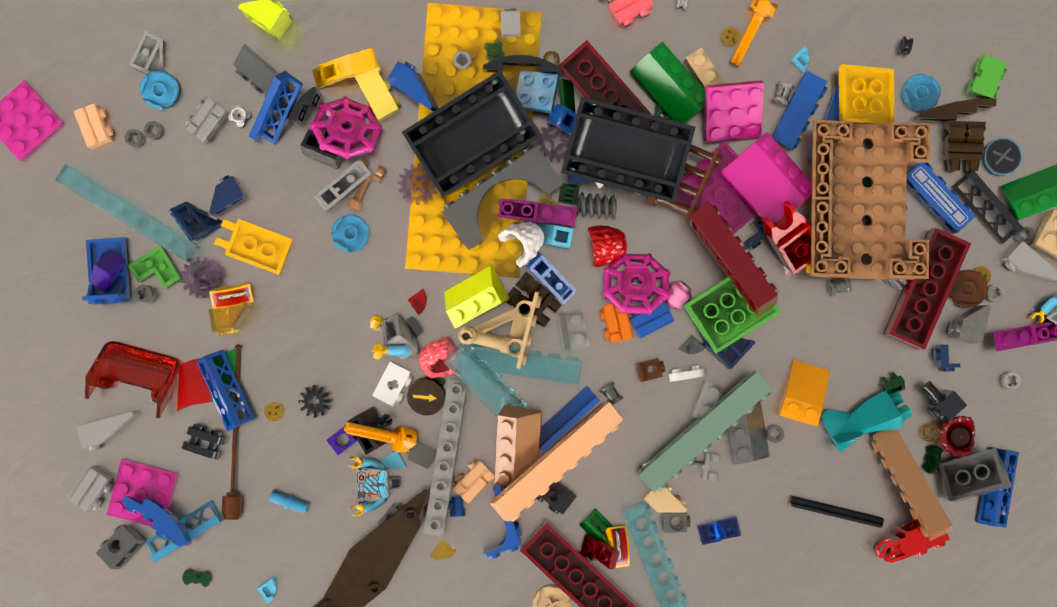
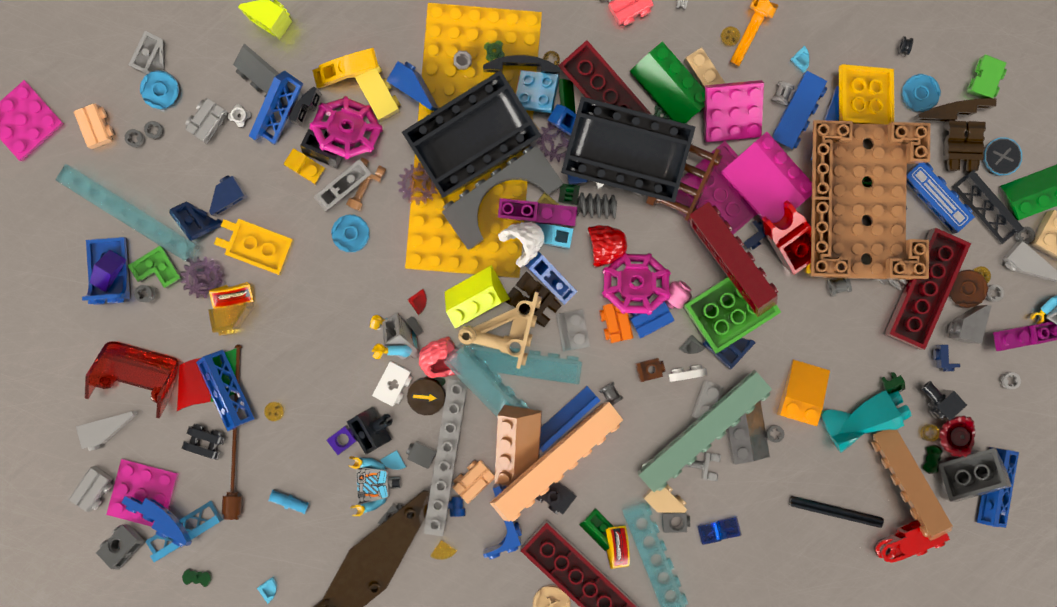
black gear [298,385,332,418] -> none
light orange piece [344,422,417,453] -> none
light grey brick [500,8,521,38] -> none
dark red slope [581,535,620,569] -> none
none -> yellow slope [283,148,326,185]

